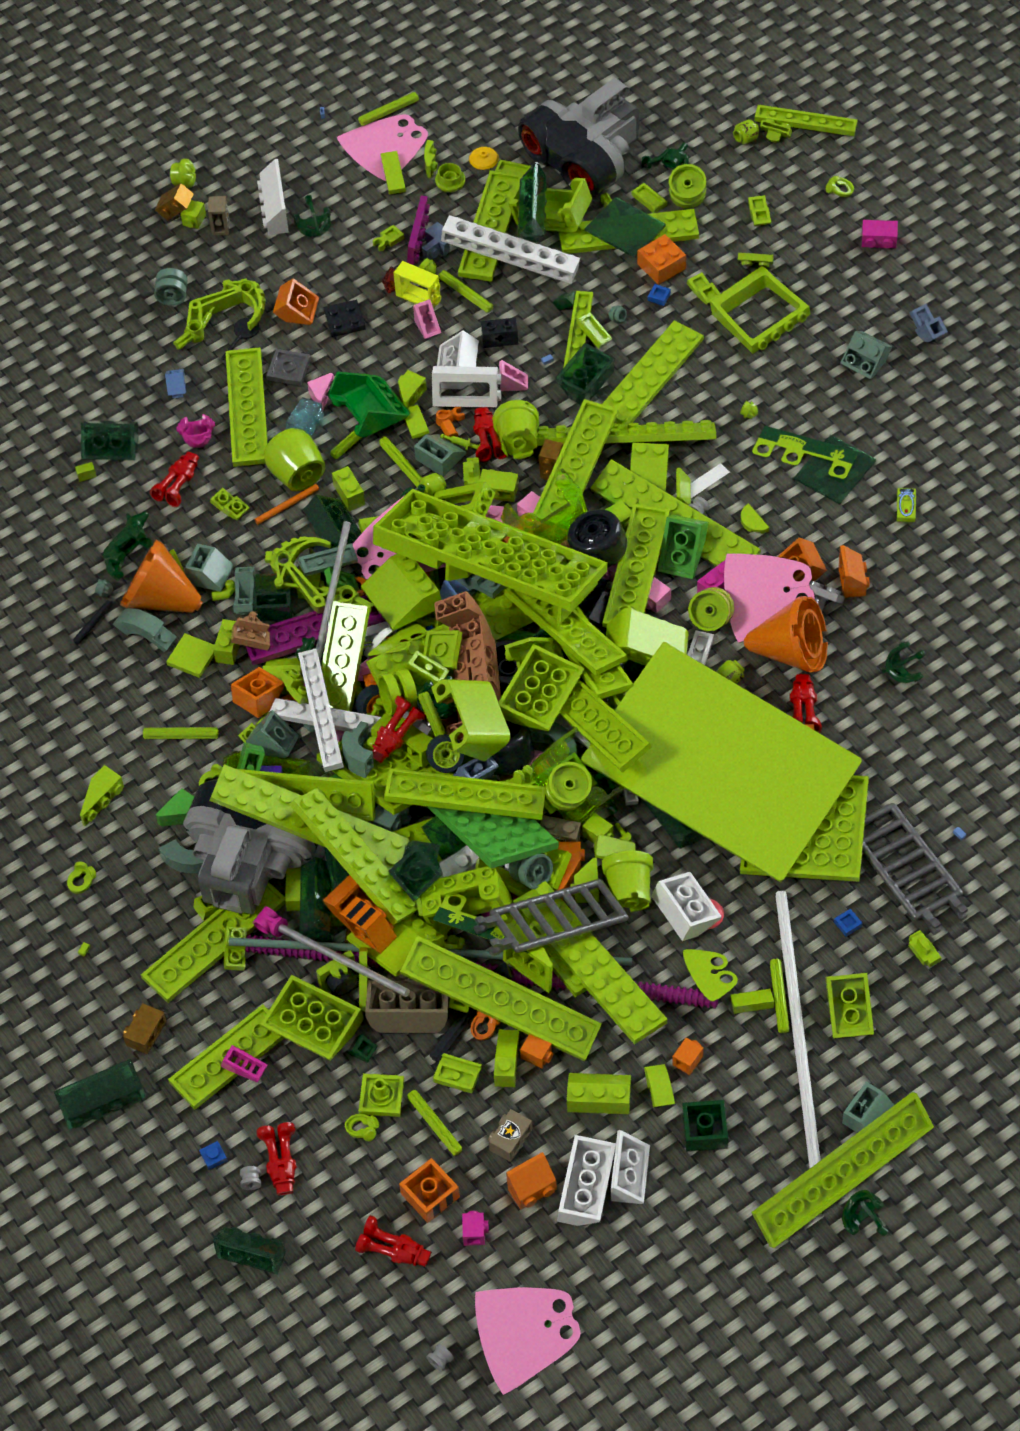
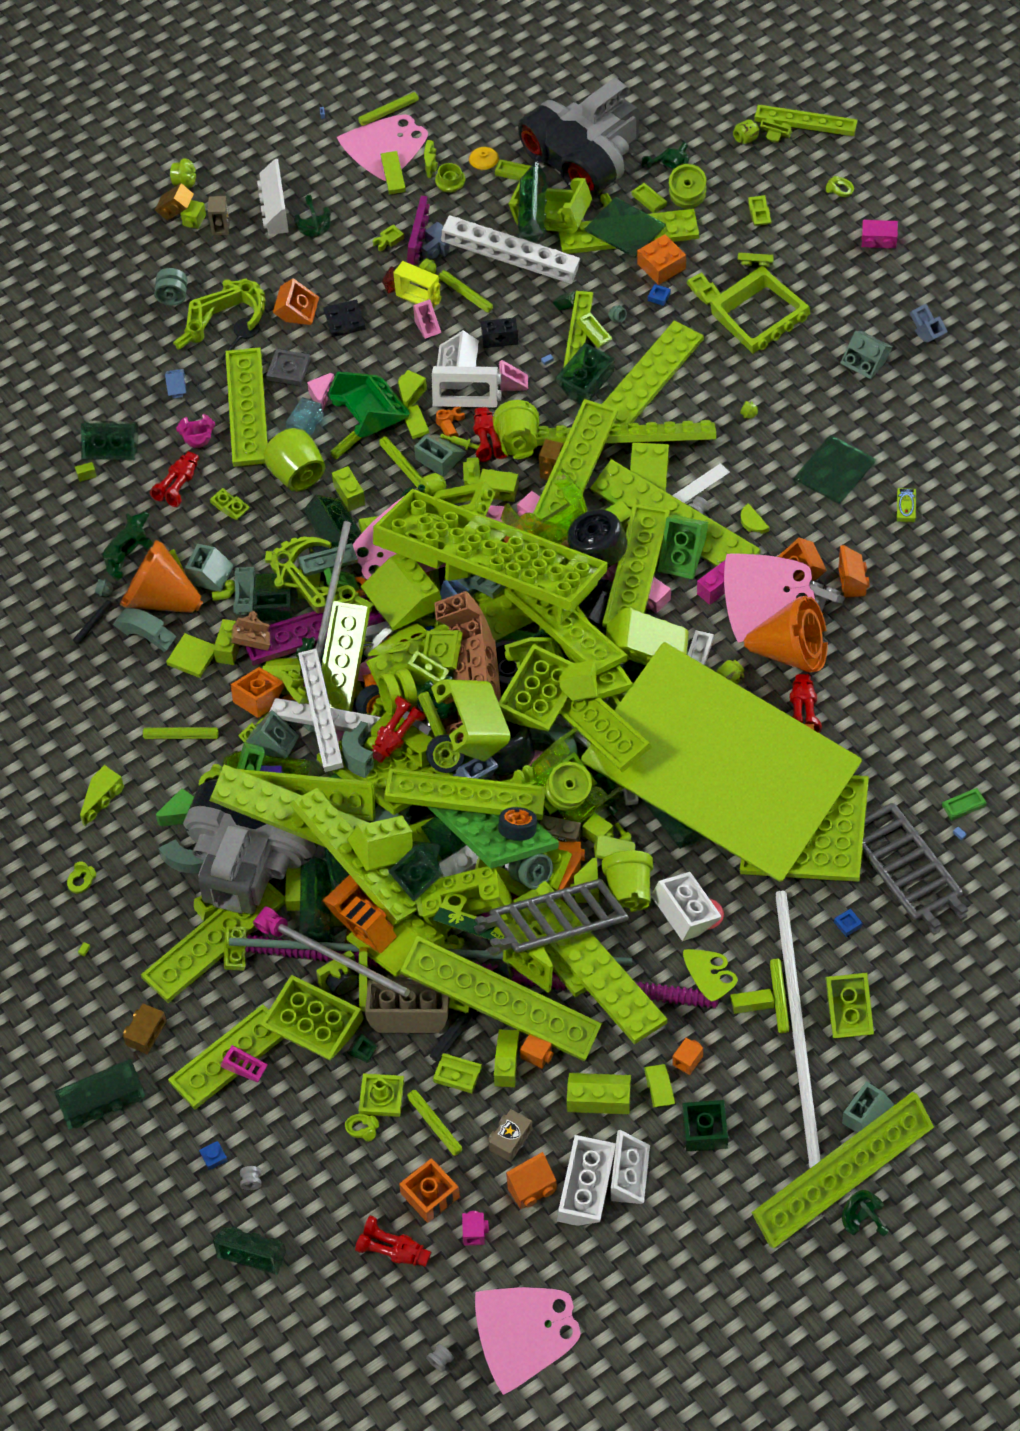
orange bar [254,484,319,525] -> none
red piece [256,1122,297,1196] -> none
lime plate [458,170,523,282] -> none
orange piece [471,1011,501,1041] -> none
lime slope [676,468,691,505] -> none
lime wheel [688,587,734,631] -> none
piece [752,426,858,479] -> none
dark green helmet [882,641,925,683] -> none
lime piece [908,930,942,967] -> none
none -> lime slope [347,816,413,872]
none -> black wheel [498,807,537,841]
none -> lime slope [559,660,598,702]
none -> bright green tile [942,788,986,821]

